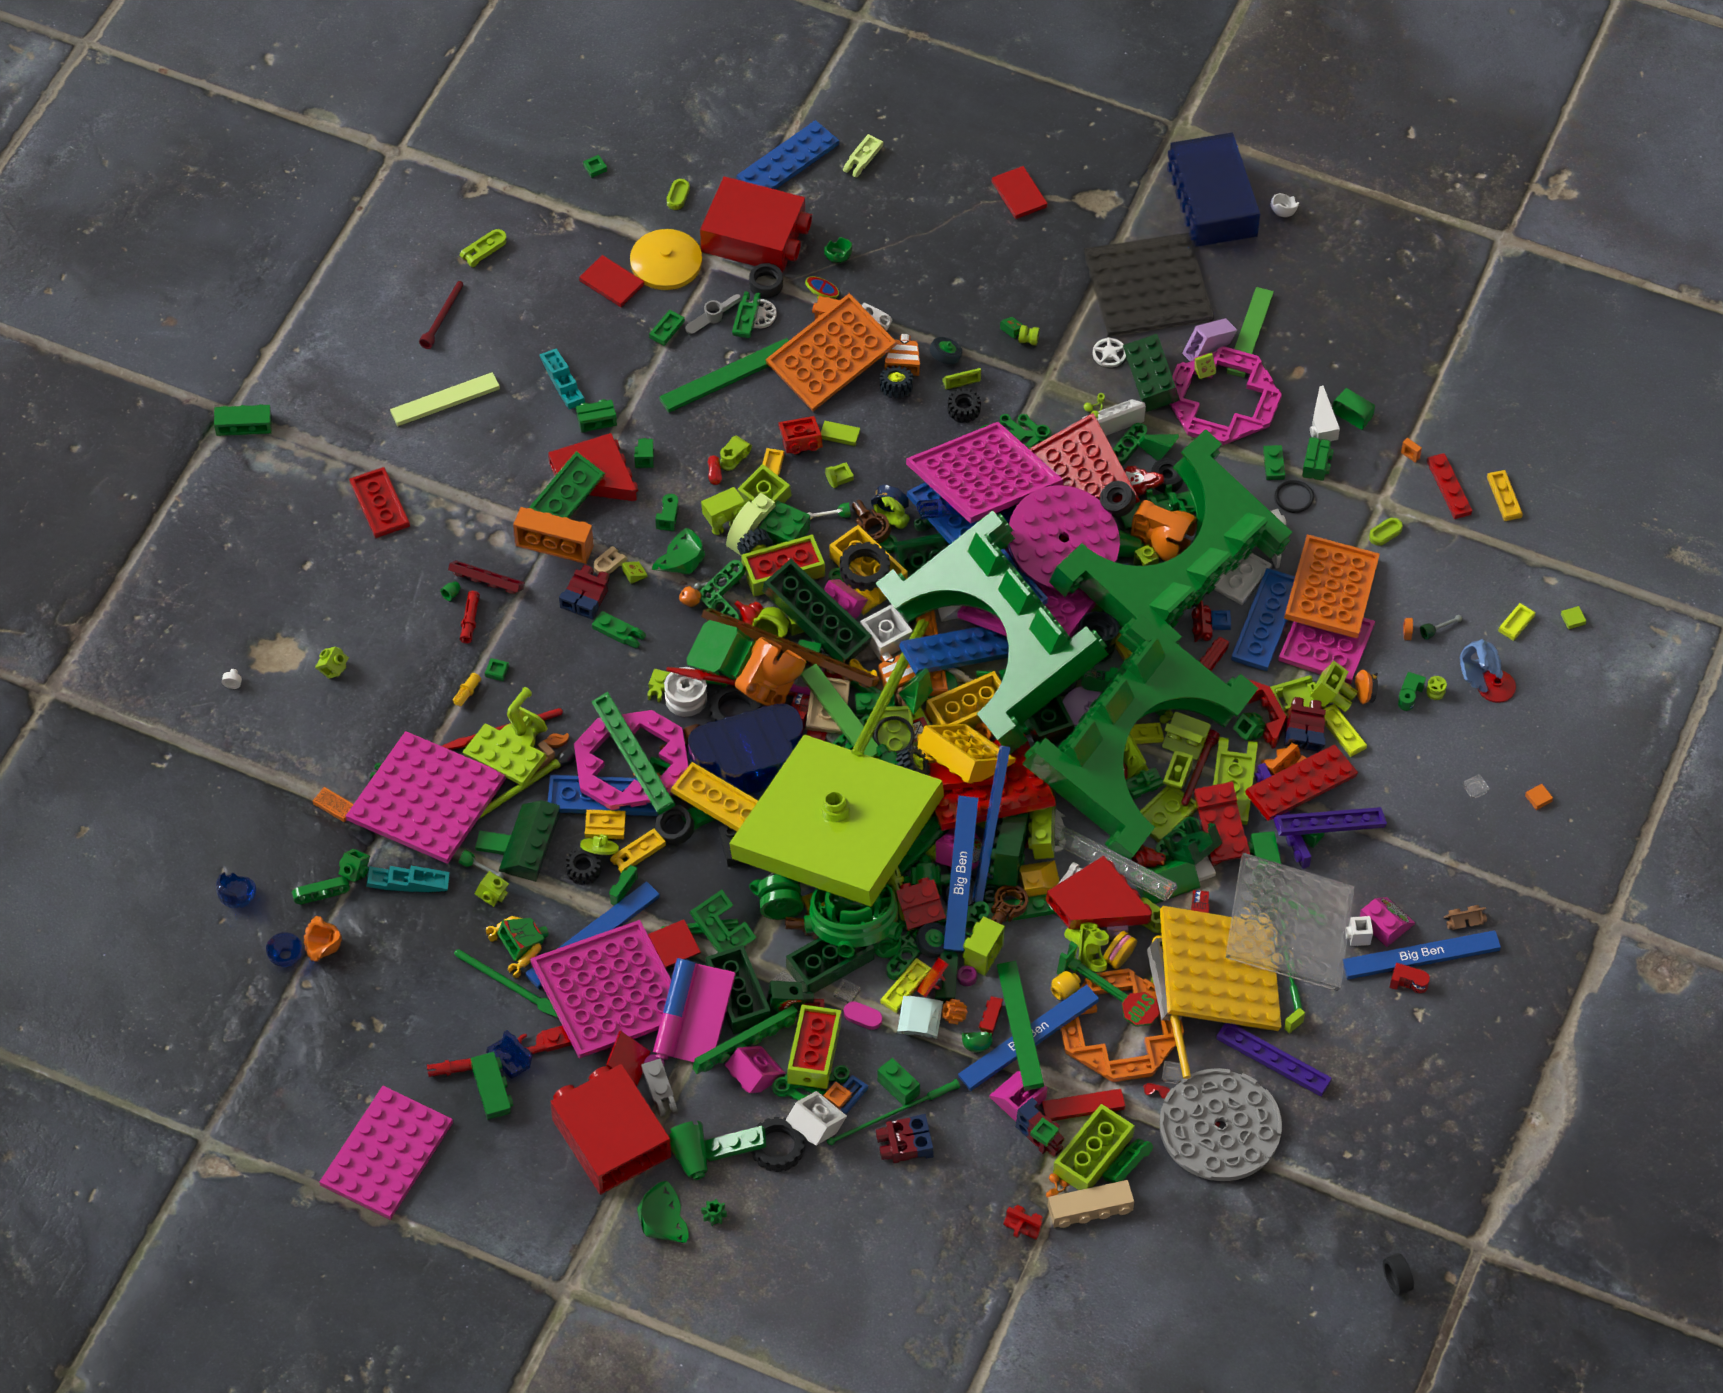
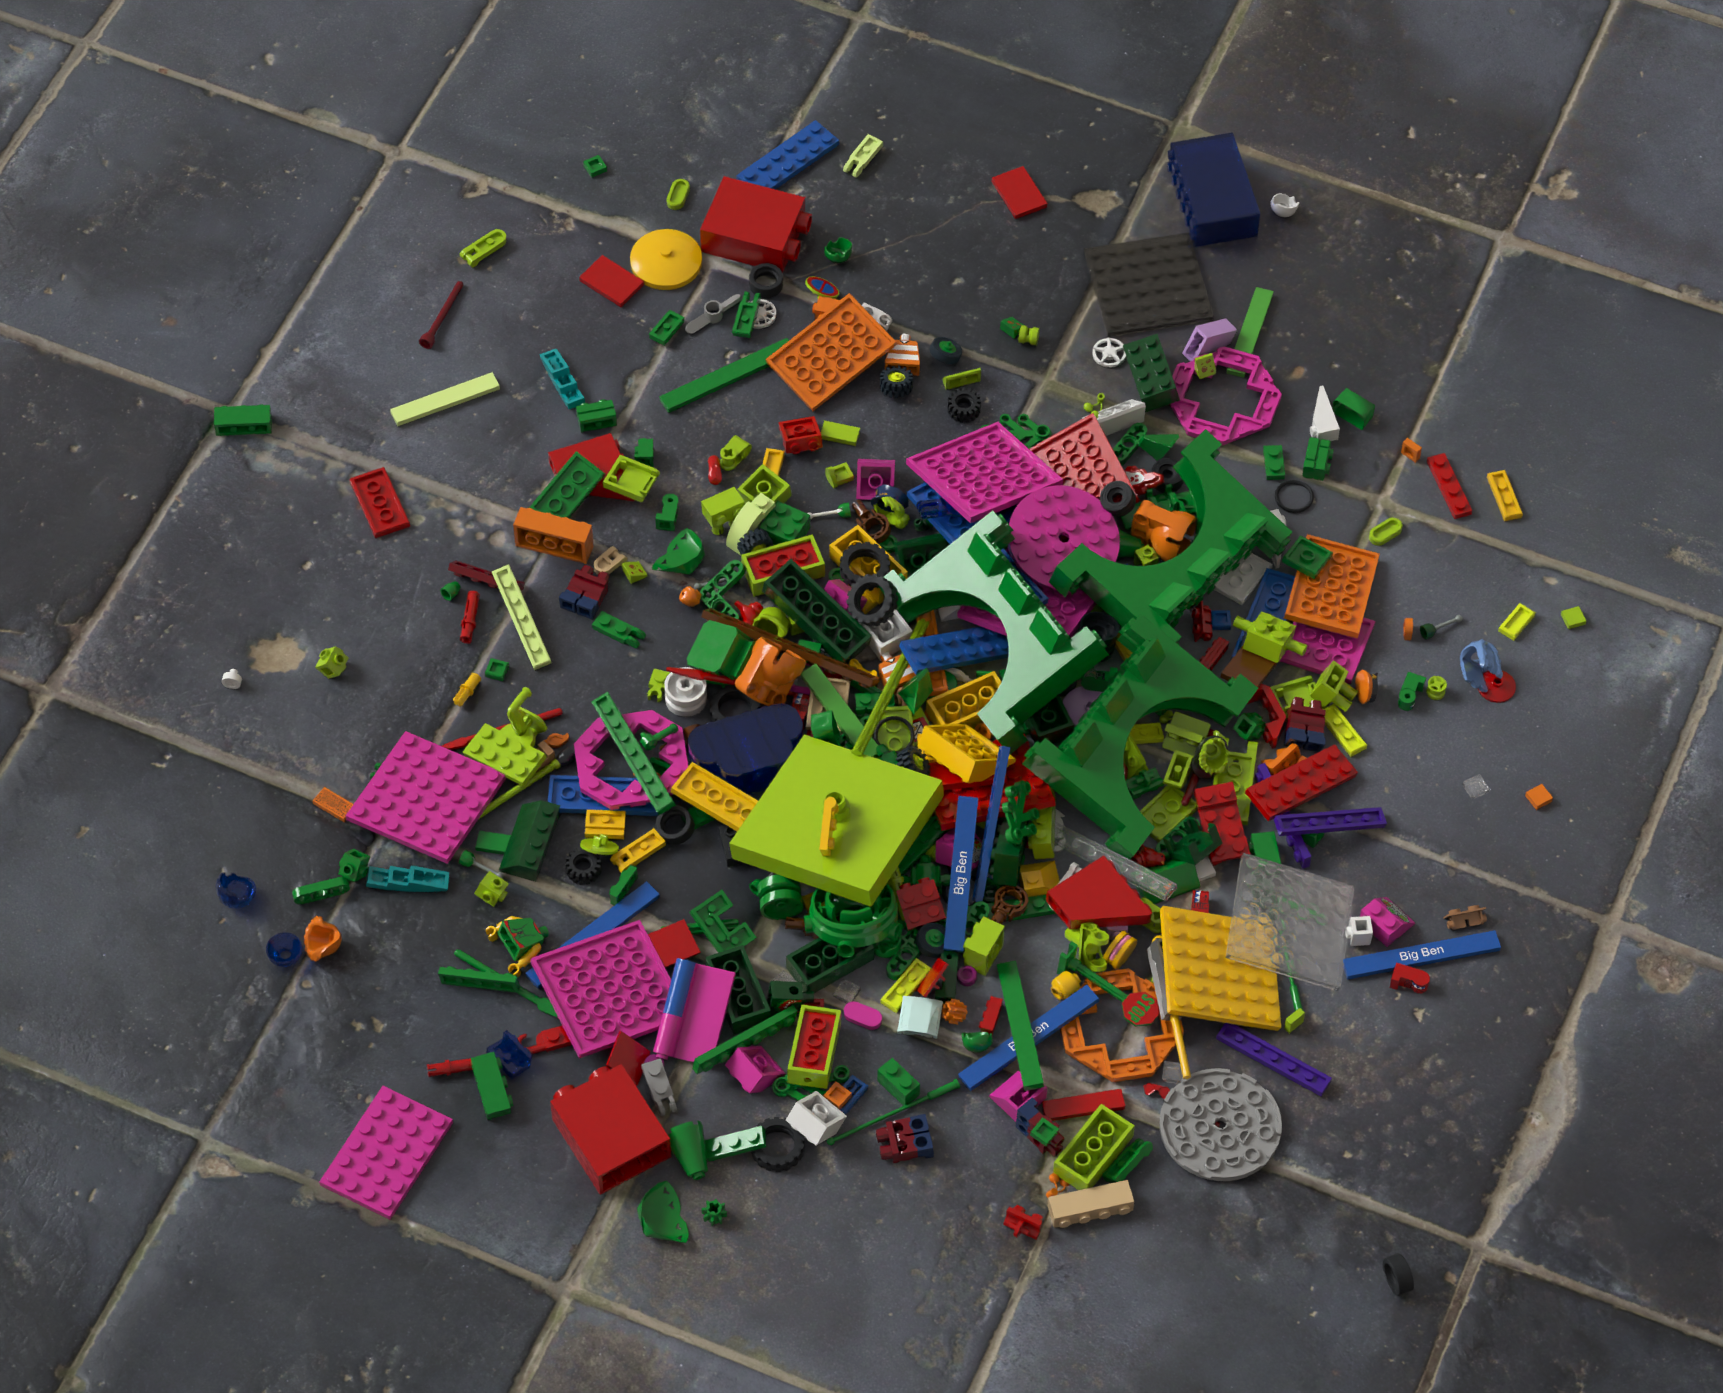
none -> green plate [438,966,520,993]
none -> yellowish green tile [492,564,552,670]
none -> lime container [603,455,660,502]
none -> green piece [640,724,678,751]
none -> green piece [811,710,840,746]
none -> yellow plate [819,797,839,856]
none -> black tyre [846,574,898,626]
none -> dark pink slope [856,459,895,500]
none -> green plant [1002,780,1040,845]
none -> lime hair [1191,730,1230,779]
none -> reddish brown tile [1220,644,1281,688]
none -> lime brick [1233,612,1307,663]
none -> green tile [1282,535,1333,579]

